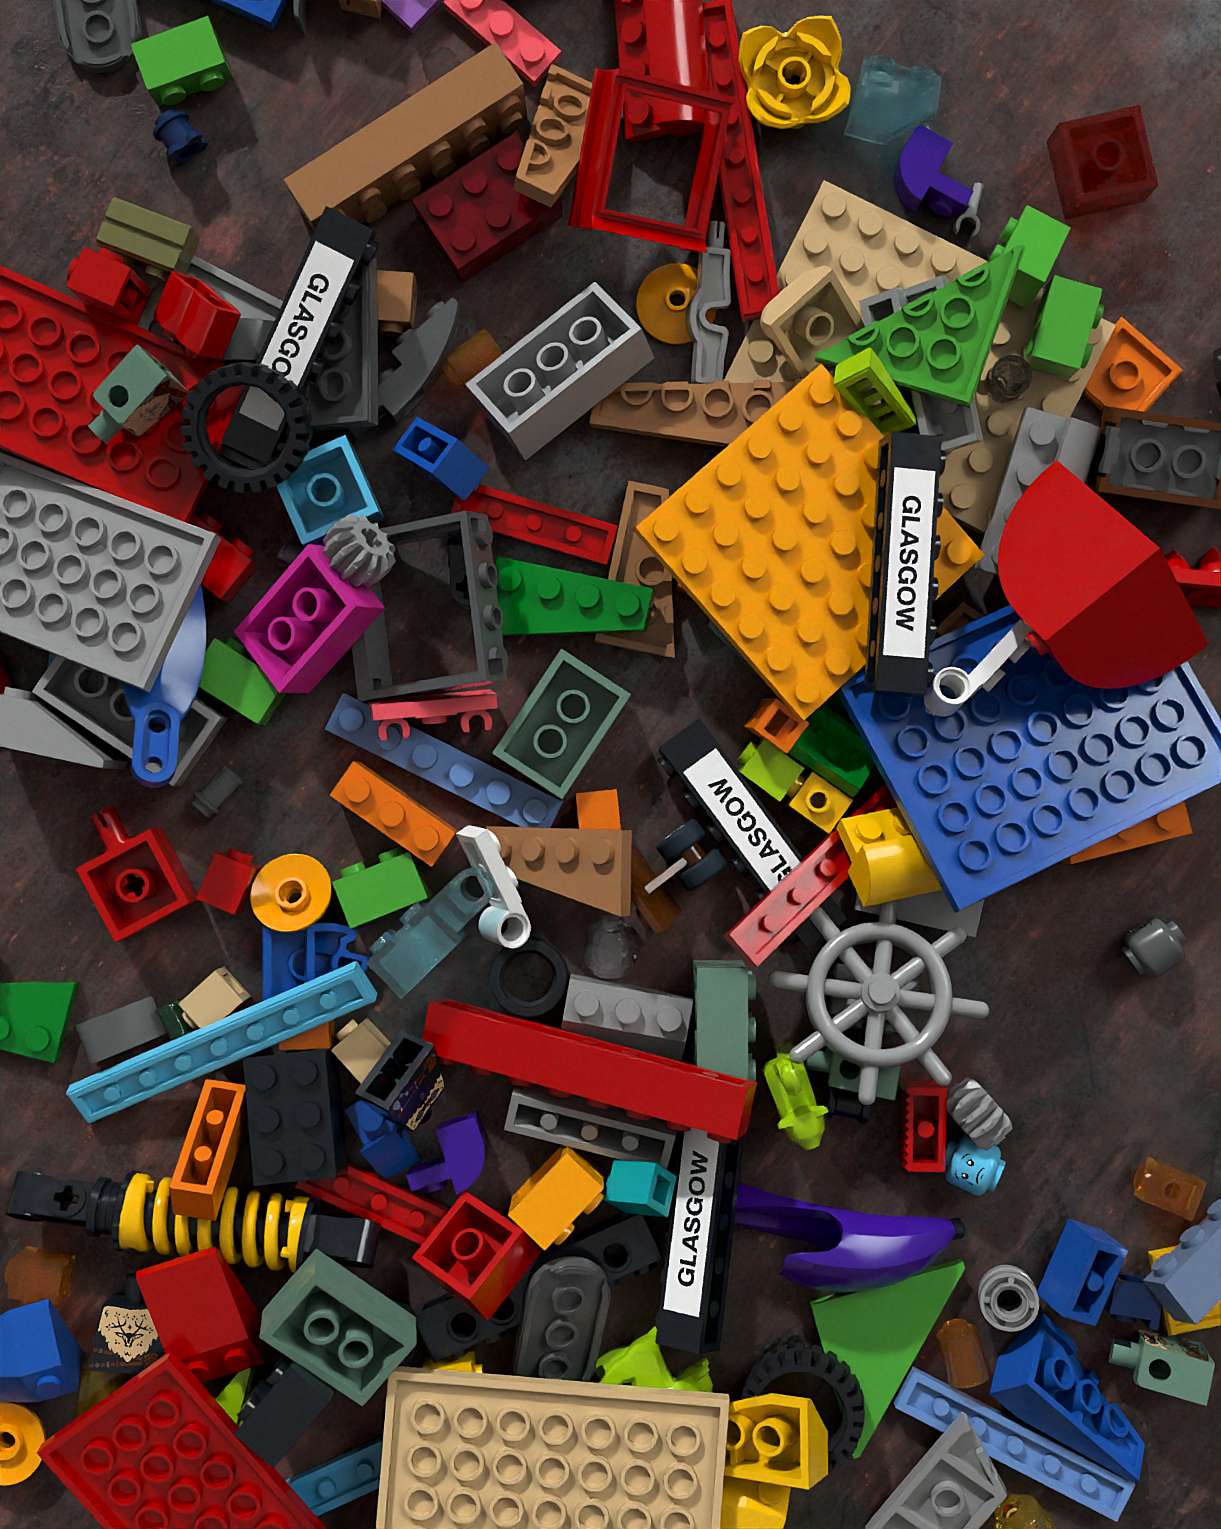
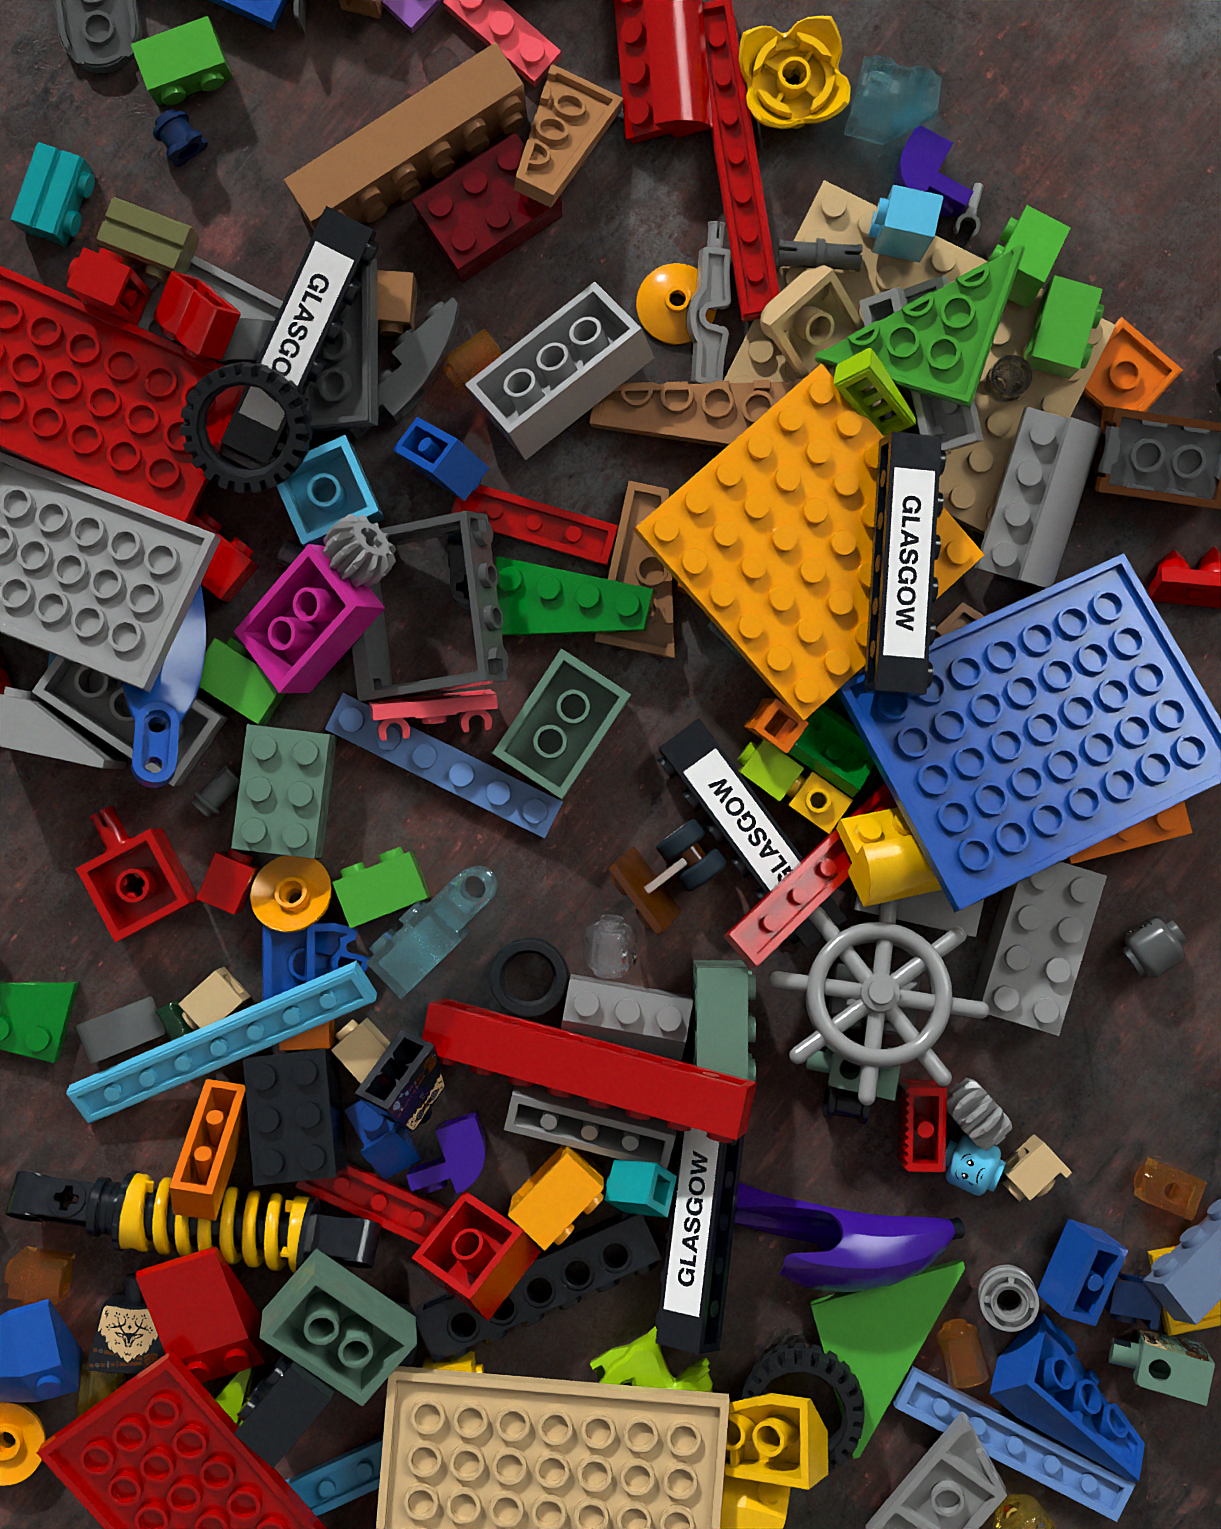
sand green torso [88,344,189,444] -> none
orange brick [330,761,459,867] -> none
white plate [456,825,531,948] -> none
medium nougat wing [486,826,632,917] -> none
dark grey tile [512,1256,611,1382] -> none
red piece [568,68,735,253] -> none
orange brick [576,789,621,830] -> none
lime animal [762,1041,829,1150] -> none
white plate [923,619,1030,717] -> none
red brick [998,460,1209,689] -> none
clear red brick [1046,105,1159,220] -> none
none -> teal brick [10,142,95,246]
none -> sand green brick [231,724,337,859]
none -> dark grey pin [777,238,863,272]
none -> medium azure brick [868,185,943,263]
none -> light grey brick [971,862,1107,1036]
none -> tan brick [1002,1134,1072,1202]

